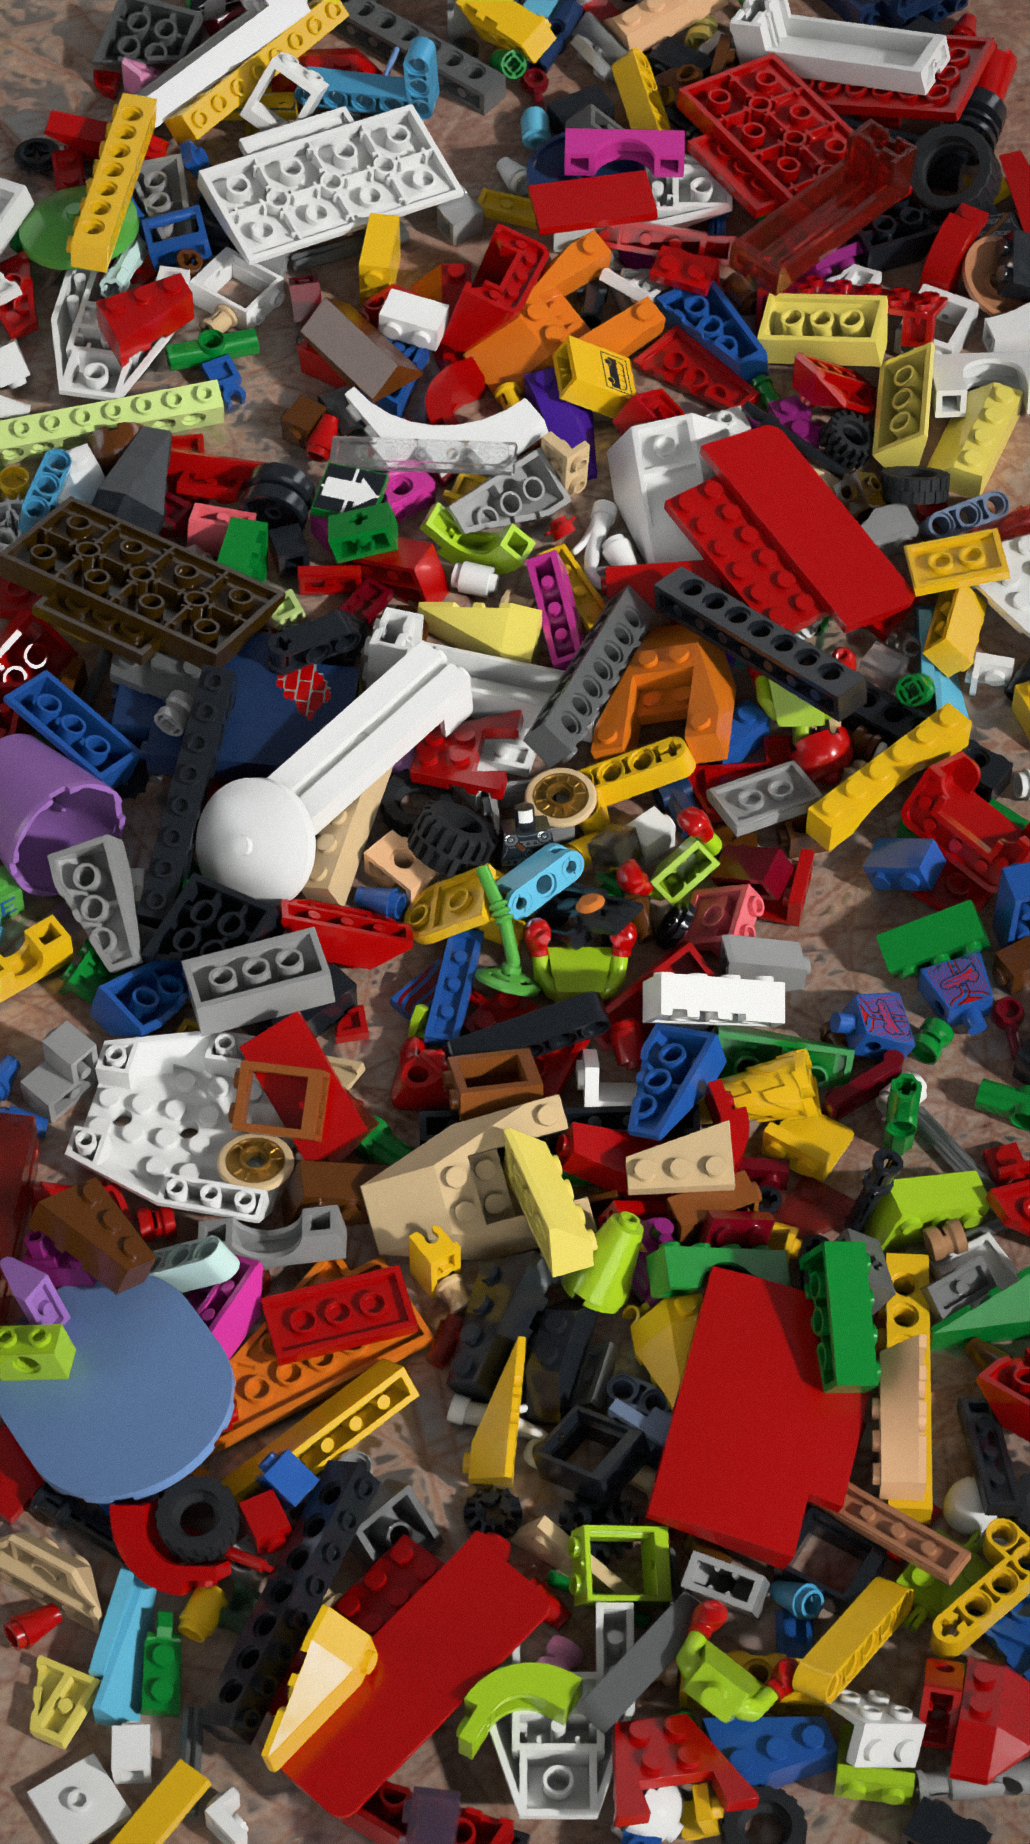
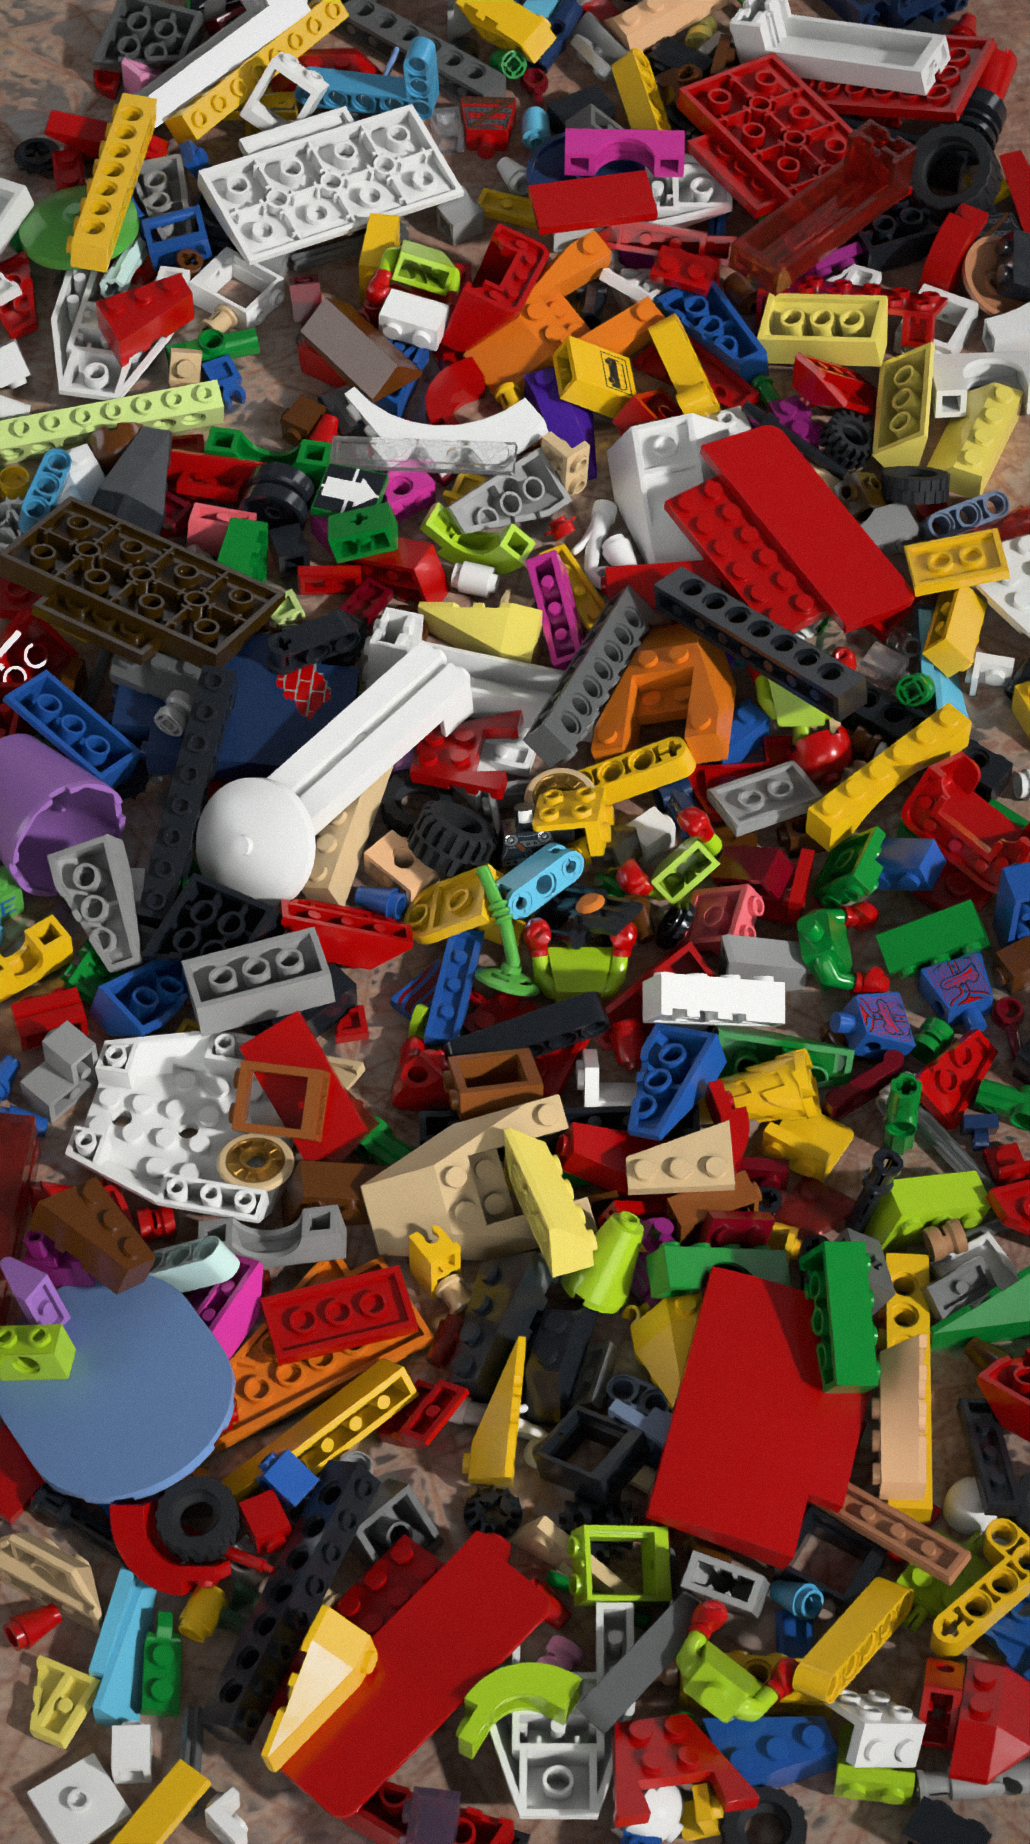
none -> red brick [10,987,89,1052]
none -> tan bracket [168,348,202,388]
none -> green arch [204,426,334,490]
none -> lime torso [366,240,461,324]
none -> red slope [376,1379,470,1449]
none -> clear brick [430,106,464,154]
none -> red torso [461,96,516,159]
none -> yellow bracket [532,786,615,857]
none -> yellow beam [648,313,722,417]
none -> green torso [796,901,890,996]
none -> green plate [811,826,886,909]
none -> red wing [914,1029,998,1130]
none -> dark blue tile [959,1114,999,1151]

